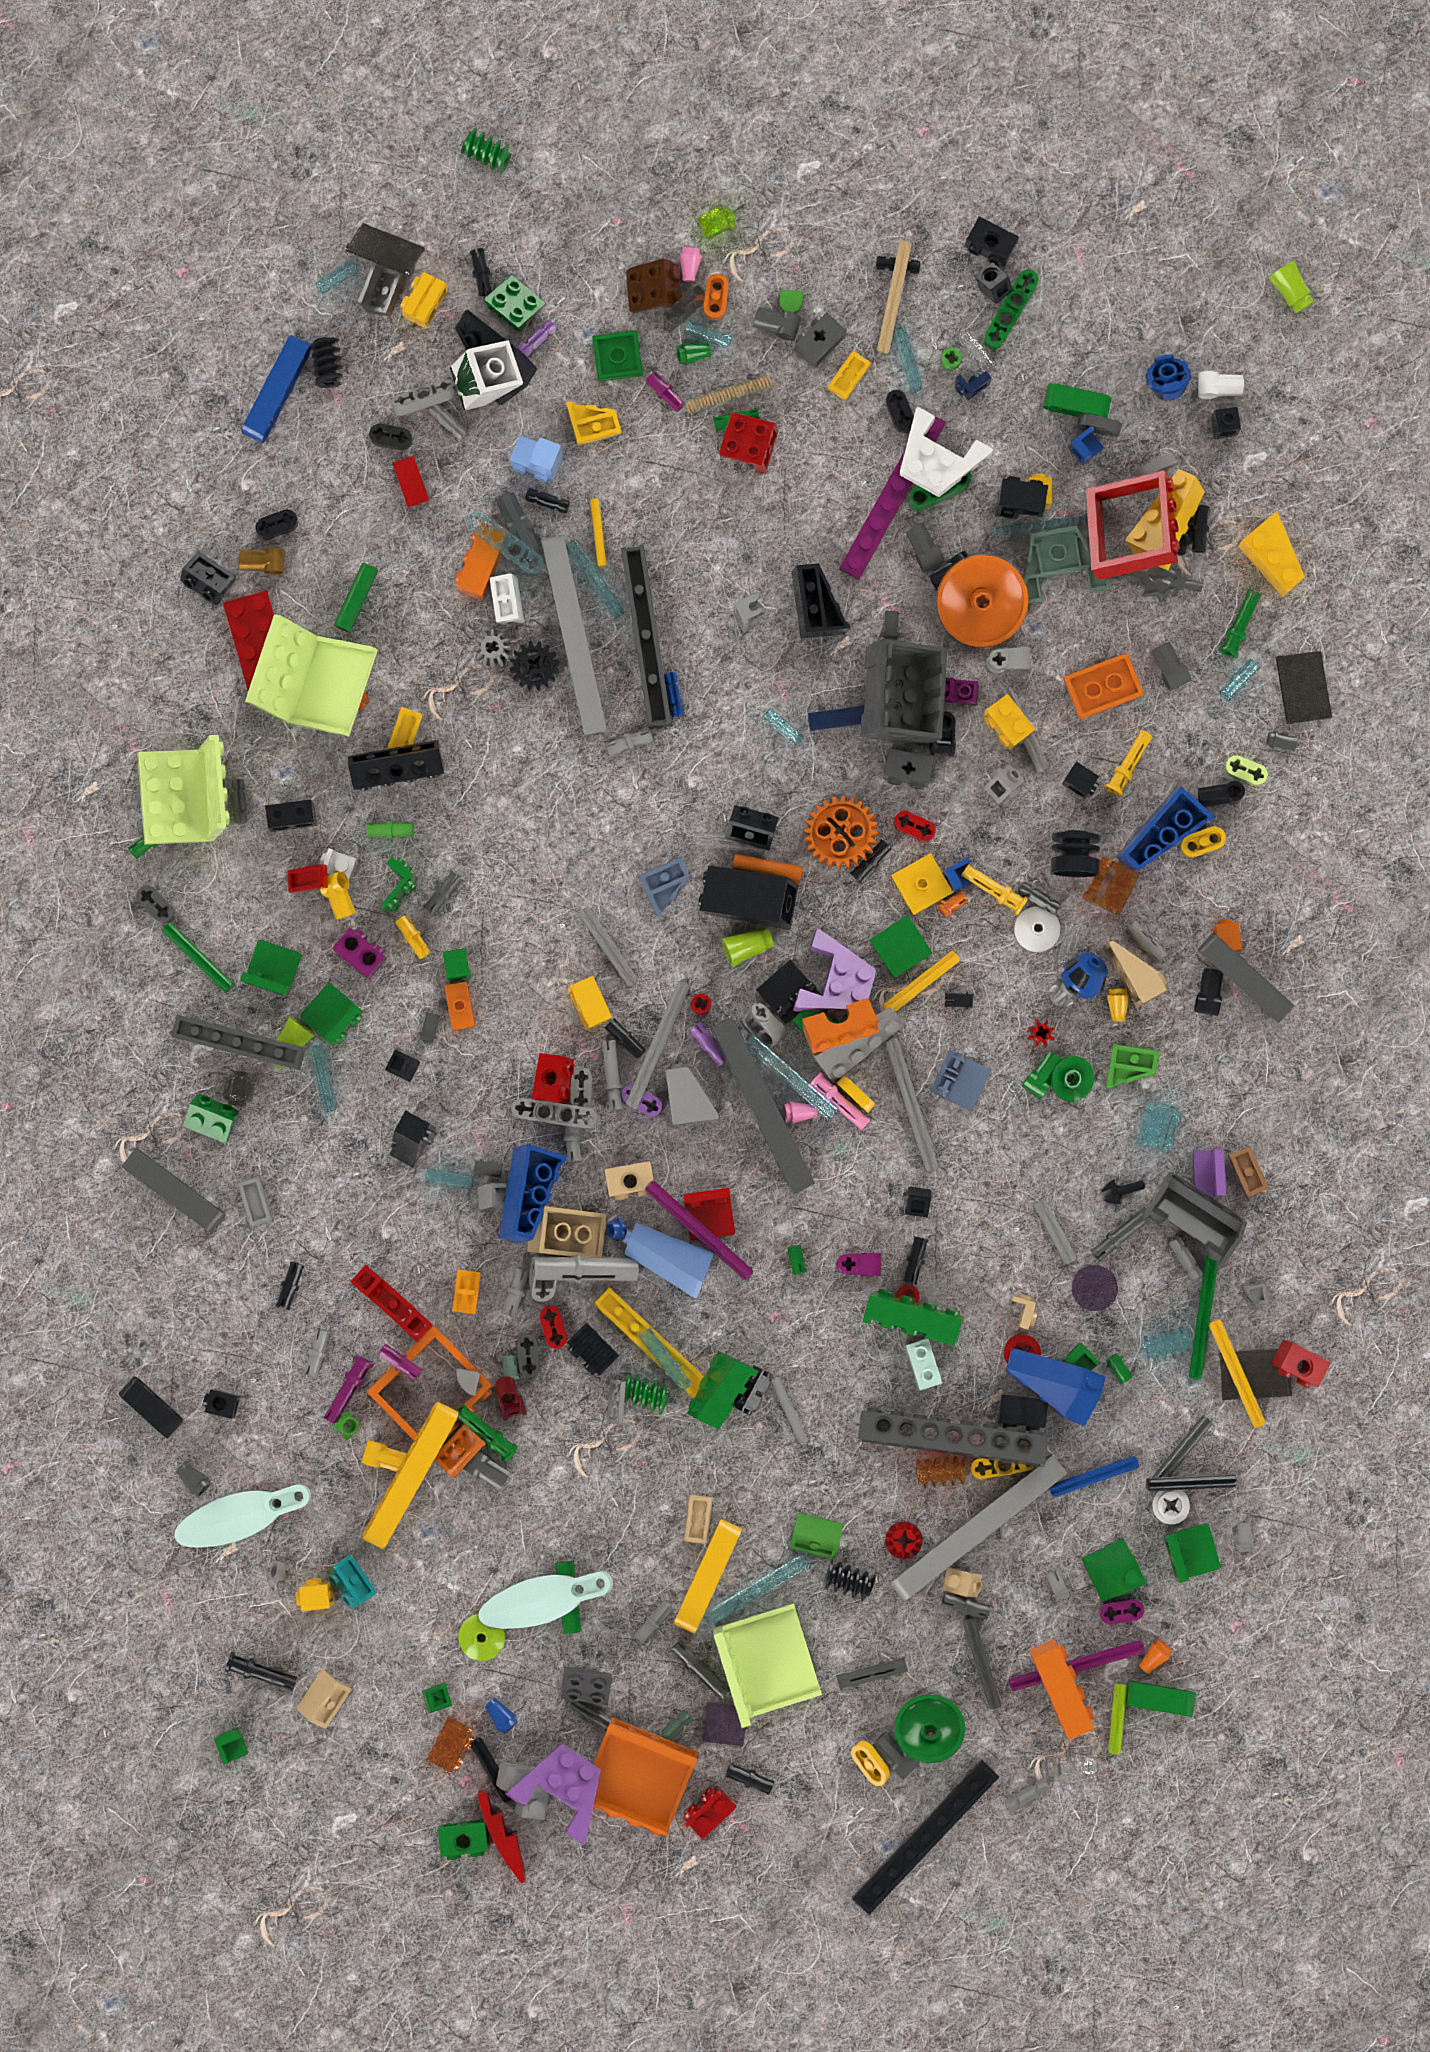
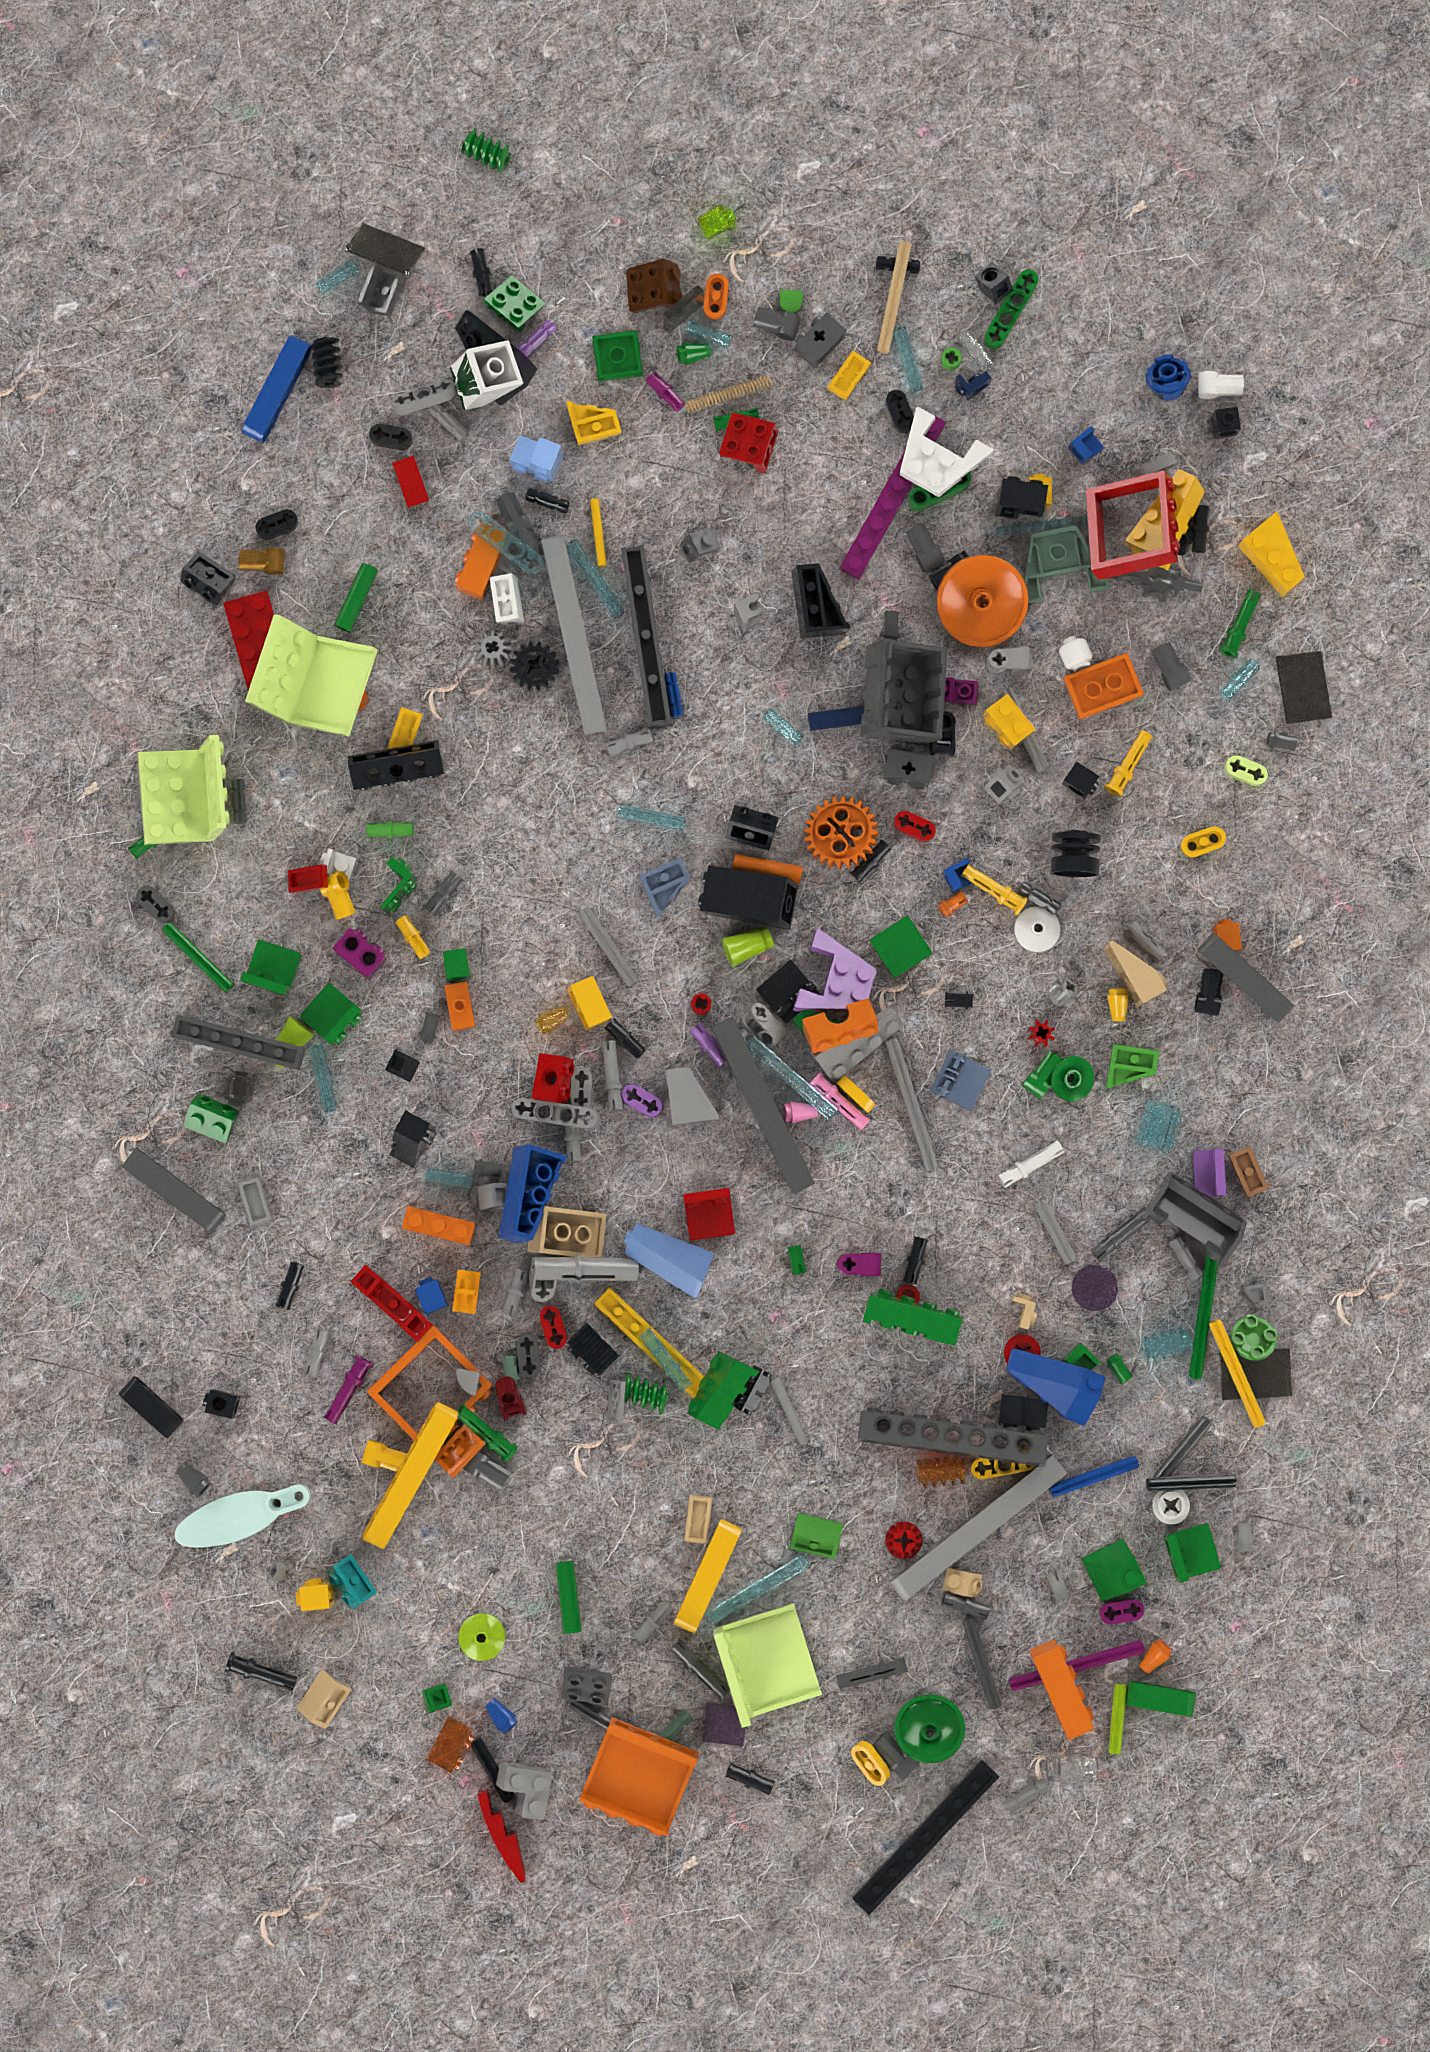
green panel [214,1727,248,1765] -> none
black brick [265,799,317,832] -> none
bright green plate [333,1411,359,1439] -> none
magenta axle [378,1344,423,1382] -> none
yellow brick [400,272,448,329] -> none
green brick [438,1819,489,1860] -> none
light aqua plant [479,1571,613,1629] -> none
medium lavender wing [505,1744,601,1844] -> none
tan brick [605,1161,654,1201] -> none
blue plate [607,1217,627,1241] -> none
light grey axle [626,981,689,1109] -> none
magenta axle [645,1180,753,1280] -> none
bright pink cone [679,247,702,282] -> none
red bracket [683,1785,737,1840] -> none
black piece [824,1559,876,1602] -> none
yellow axle [883,951,960,1012] -> none
yellow plate [890,853,954,916] -> none
light aqua brick [904,1339,942,1390] -> none
black slope [905,1187,931,1218] -> none
black brick [965,216,1019,267] -> none
green beam [1043,383,1112,418] -> none
blue cone [1061,952,1108,999] -> none
dark grey beam [1077,413,1122,437] -> none
clear orange plate [1082,857,1140,916] -> none
black bar [1101,1179,1145,1205] -> none
blue wedge [1116,786,1215,872] -> none
black piece [1197,781,1245,808] -> none
lime plant [1268,260,1315,314] -> none
red brick [1271,1340,1331,1388] -> none
none -> orange brick [402,1206,477,1246]
none -> blue brick [415,1277,449,1314]
none -> clear yellow cone [534,1006,570,1035]
none -> clear light blue axle [618,805,686,831]
none -> flat silver bracket [680,527,721,563]
none -> white pin [998,1141,1065,1188]
none -> white head [1059,636,1093,672]
none -> bright green dish [1231,1314,1277,1361]

